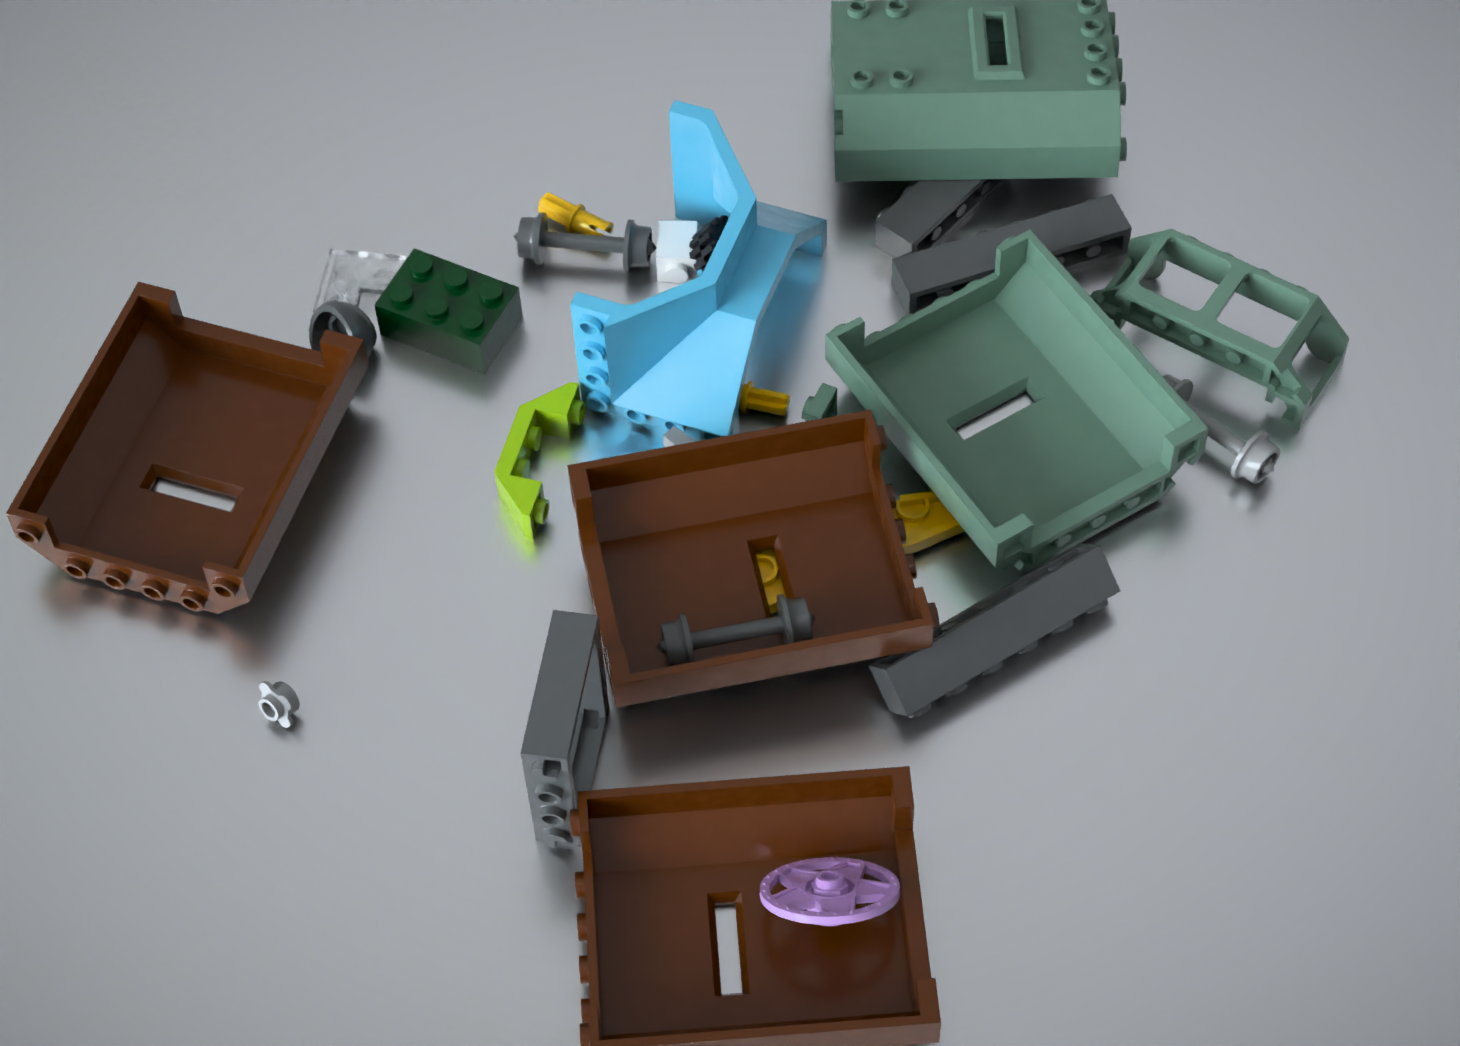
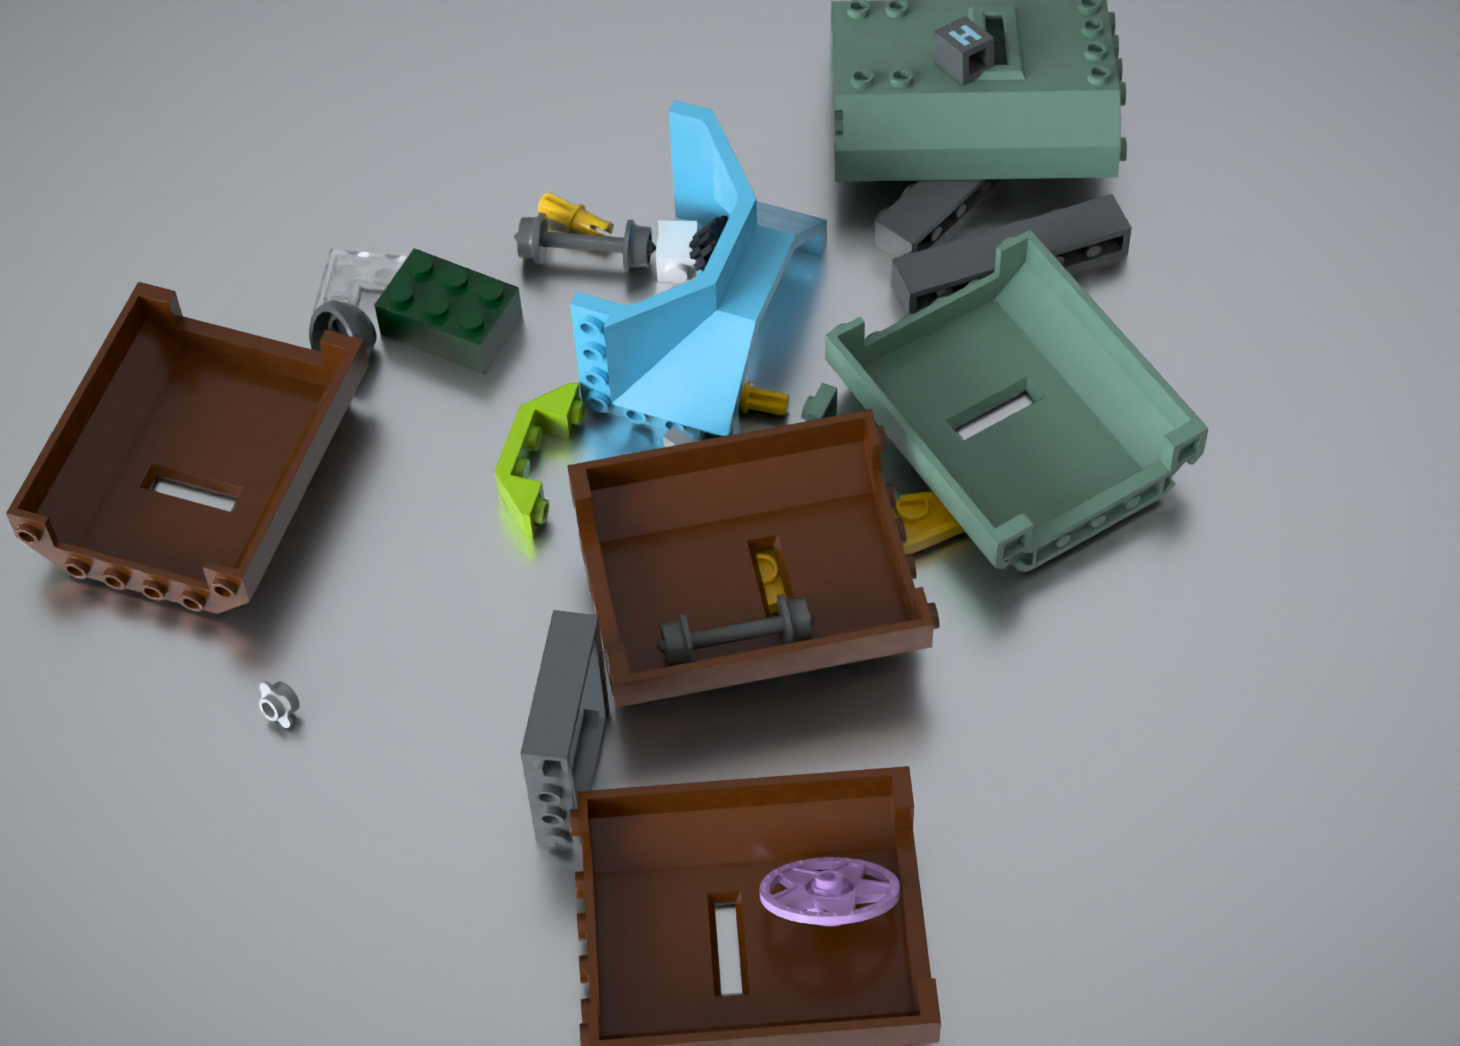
dark grey brick [869,543,1120,718] -> none
sand green windscreen [1090,229,1350,430] -> none
light grey piece [1163,374,1281,484] -> none
none -> dark grey brick [934,16,994,85]

